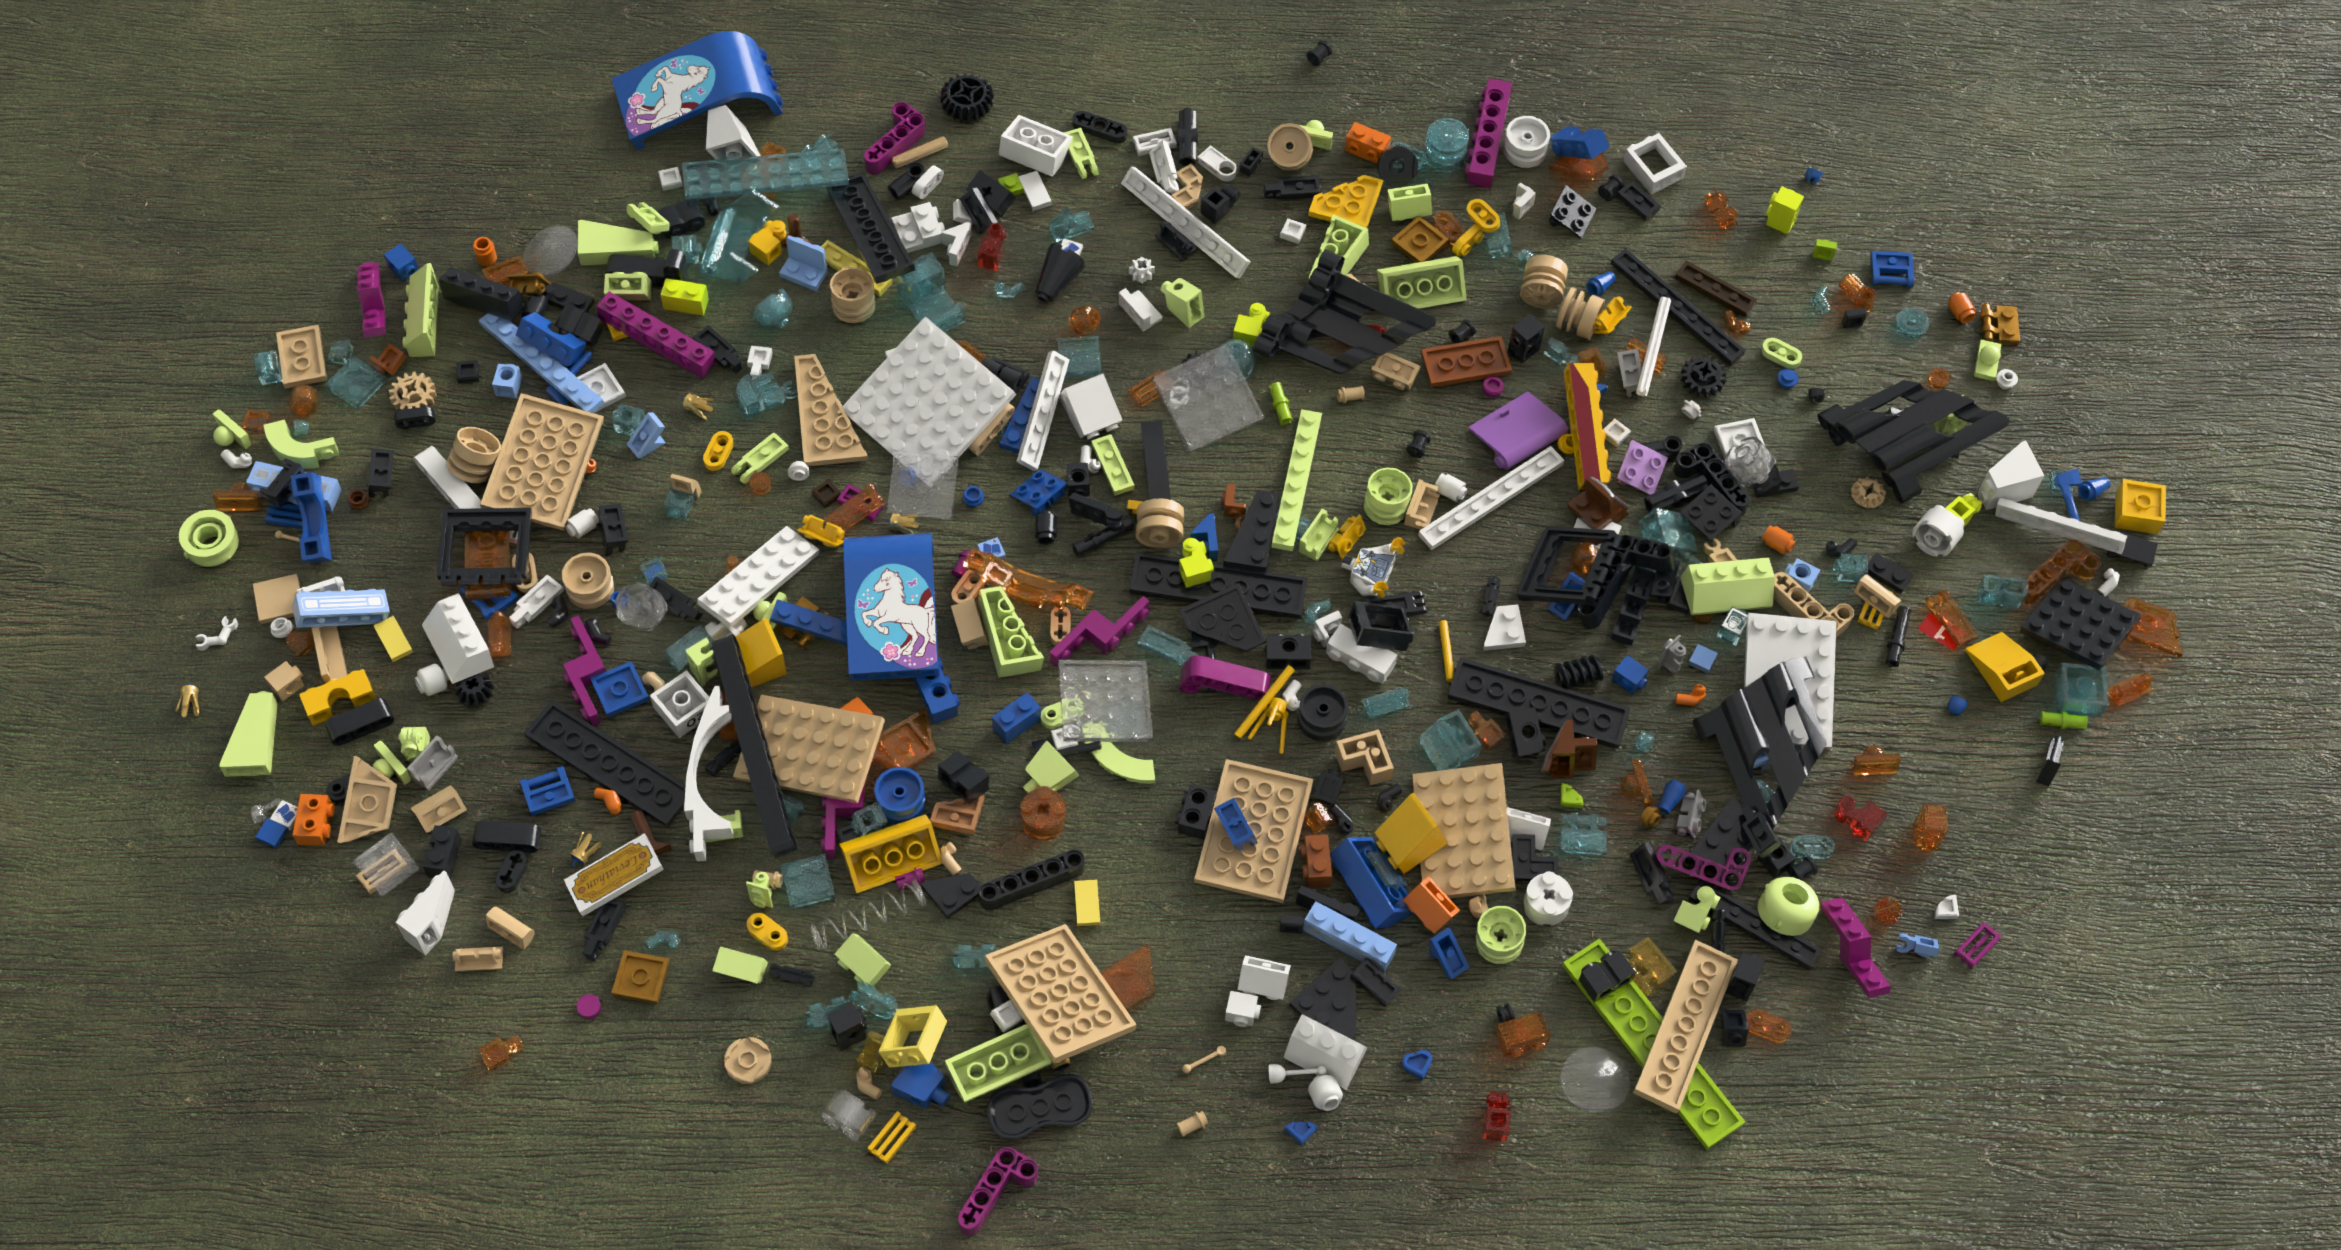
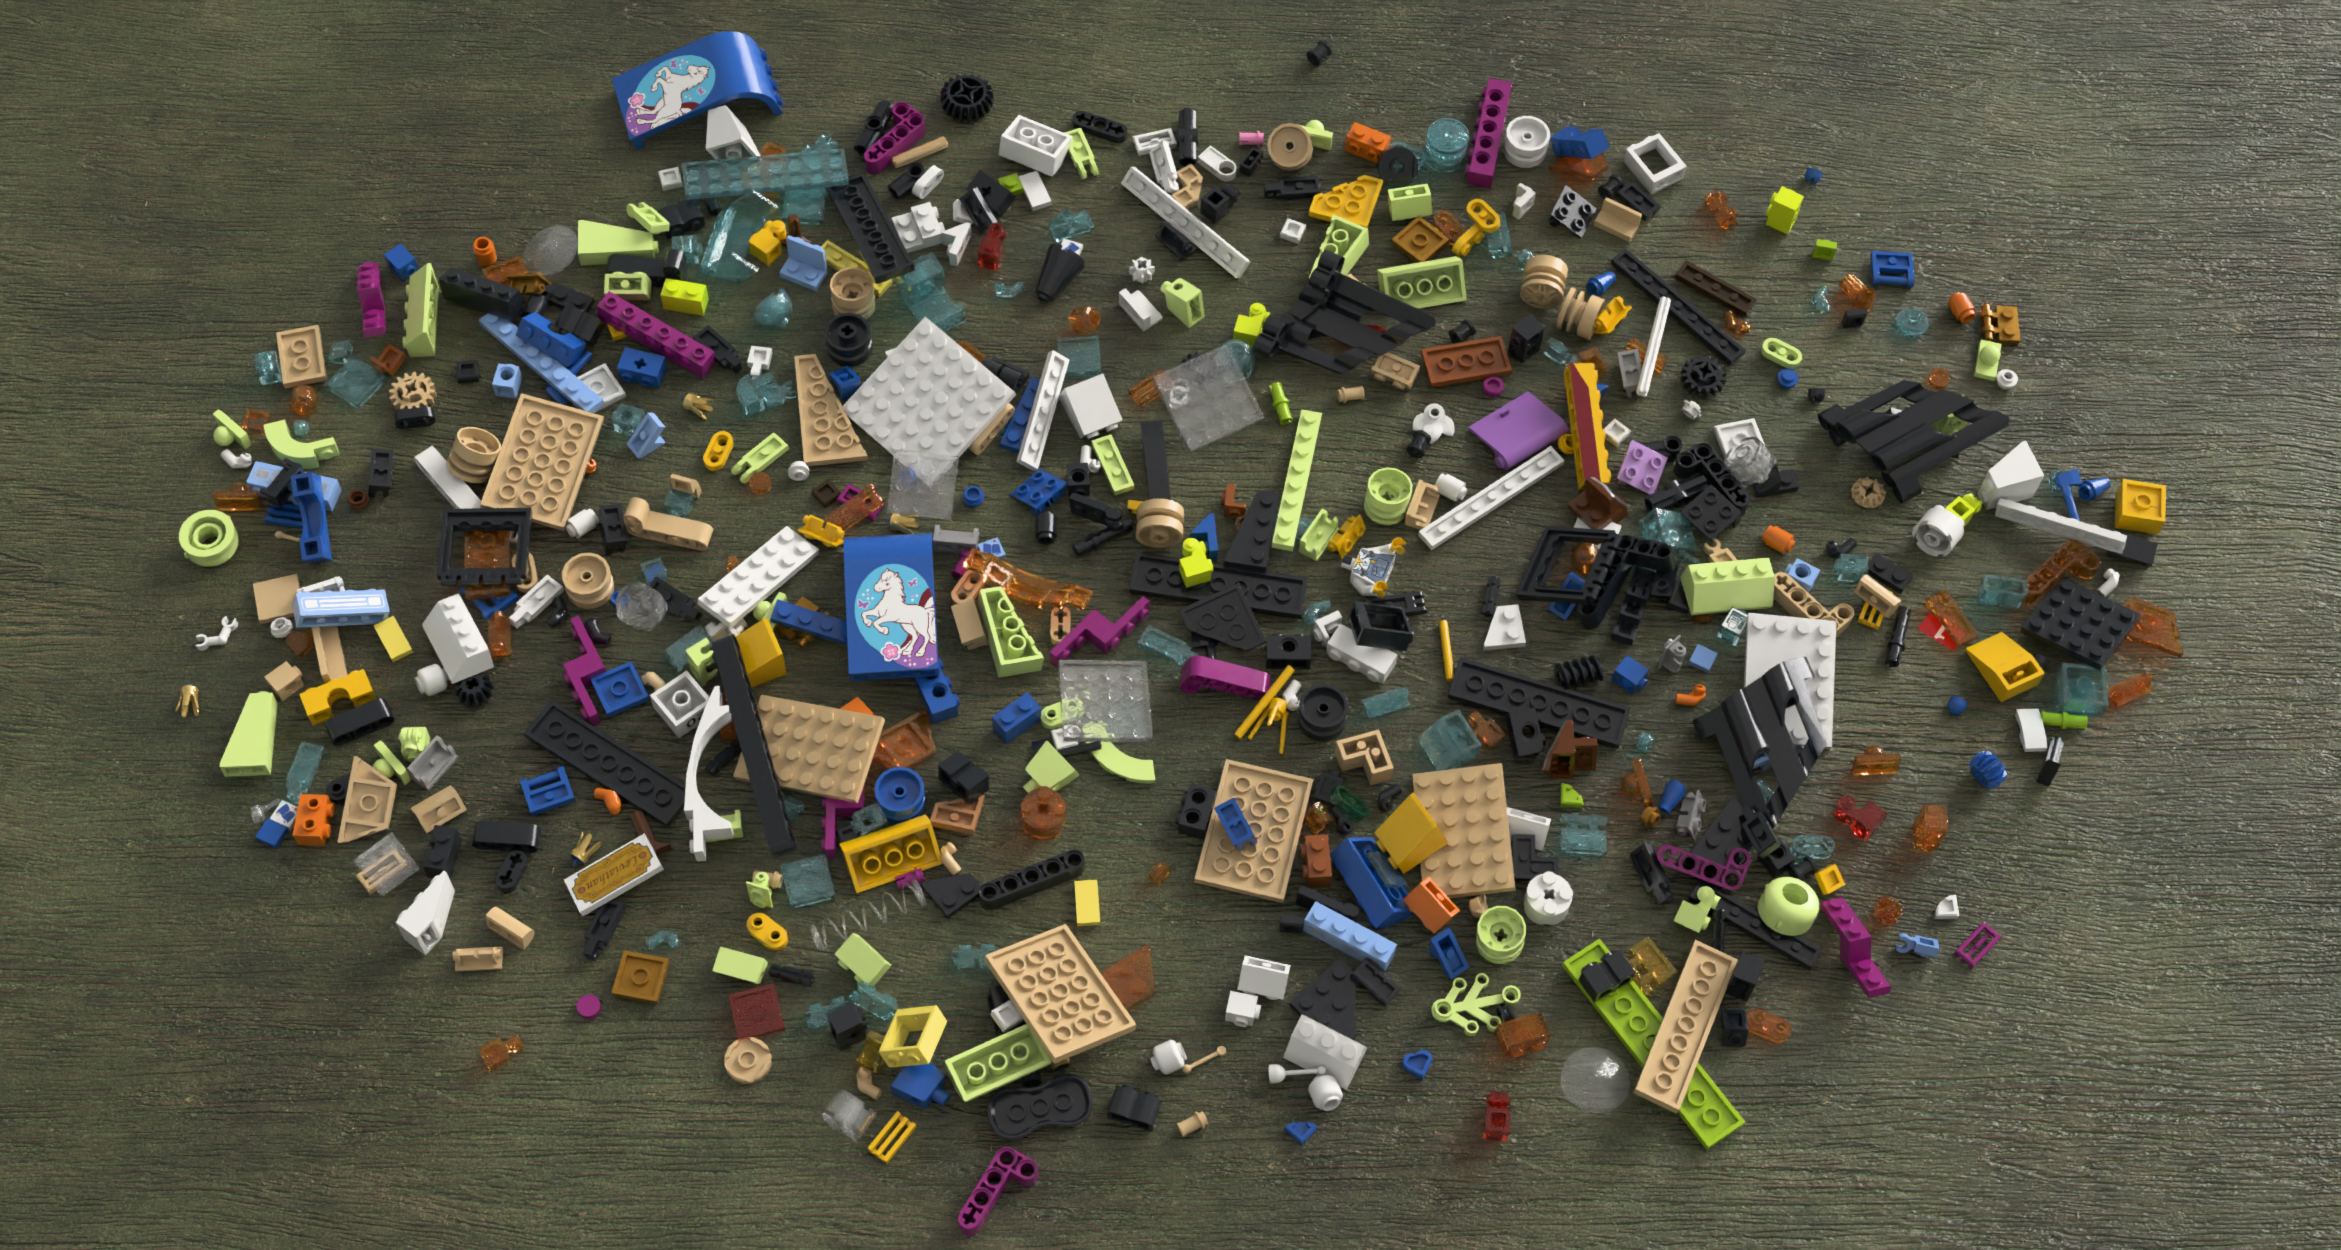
none -> clear light blue hinge [286,742,325,804]
none -> blue brick [617,347,668,388]
none -> tan beam [623,497,713,551]
none -> clear red plate [728,983,785,1040]
none -> clear light blue plate [782,185,827,225]
none -> black wheel [825,313,872,367]
none -> blue slope [828,366,861,401]
none -> black piece [854,100,893,156]
none -> light grey hinge [933,525,979,555]
none -> black brick [1107,1085,1161,1131]
none -> clear orange tile [1149,862,1171,885]
none -> white head [1150,1040,1187,1075]
none -> bright pink pin [1240,131,1264,147]
none -> clear green plate [1330,785,1369,821]
none -> white plate [1413,403,1454,444]
none -> yellowish green plant [1431,973,1521,1036]
none -> tan panel [1593,198,1642,243]
none -> yellow plate [1814,864,1845,895]
none -> blue gear [1968,751,2007,789]
none -> white slope [2015,709,2047,752]

